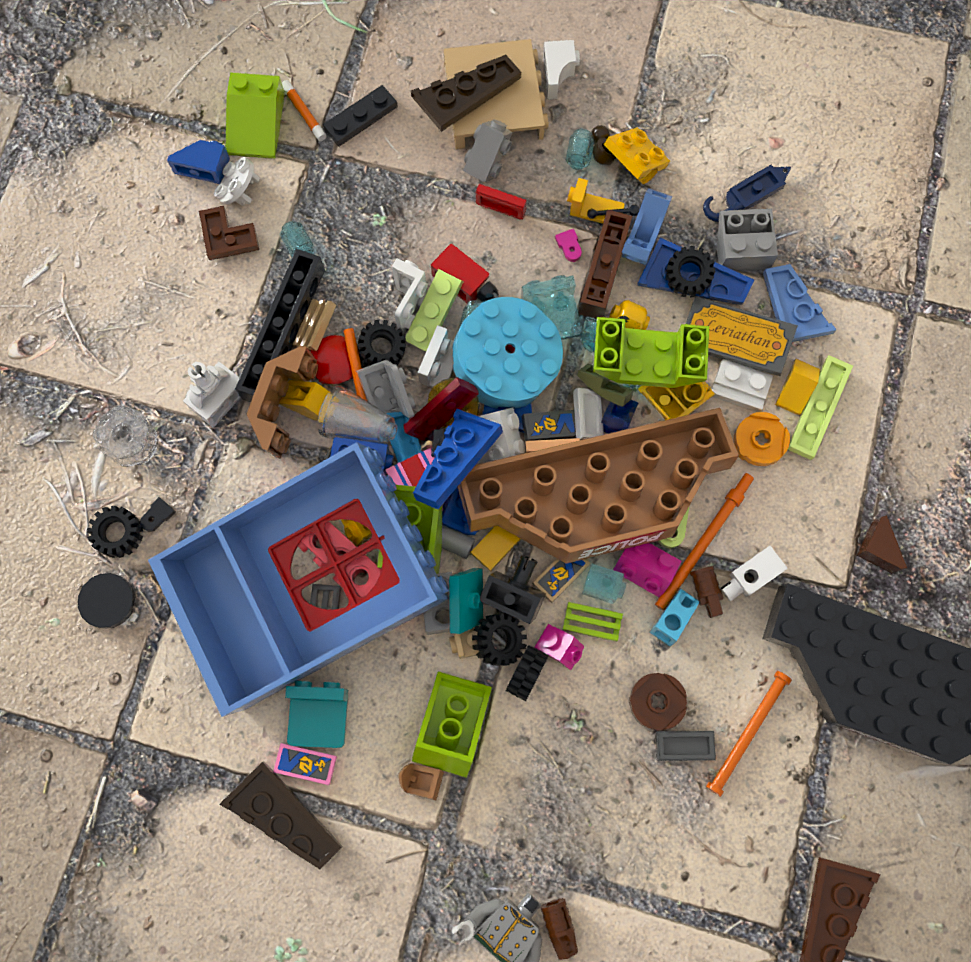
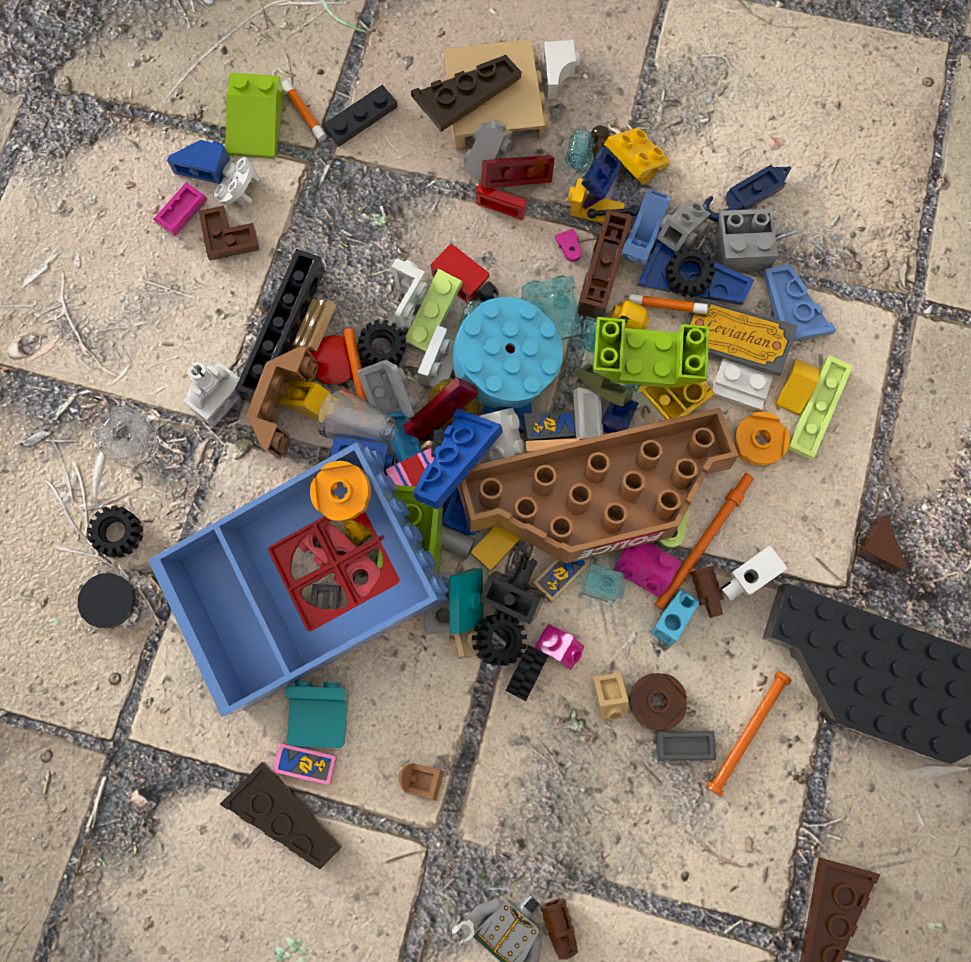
black piece [140,497,176,532] -> none
clear light blue brick [279,221,314,257] -> none
lime slope [411,671,492,778] -> none
lime tile [562,602,623,642] -> none
none -> dark pink plate [153,182,207,236]
none -> light orange plate [310,461,371,521]
none -> dark red plate [481,155,555,189]
none -> clear blue panel [581,146,623,210]
none -> tan bracket [593,672,629,721]
none -> orange bar [629,294,708,315]
none -> light grey brick [657,199,711,252]

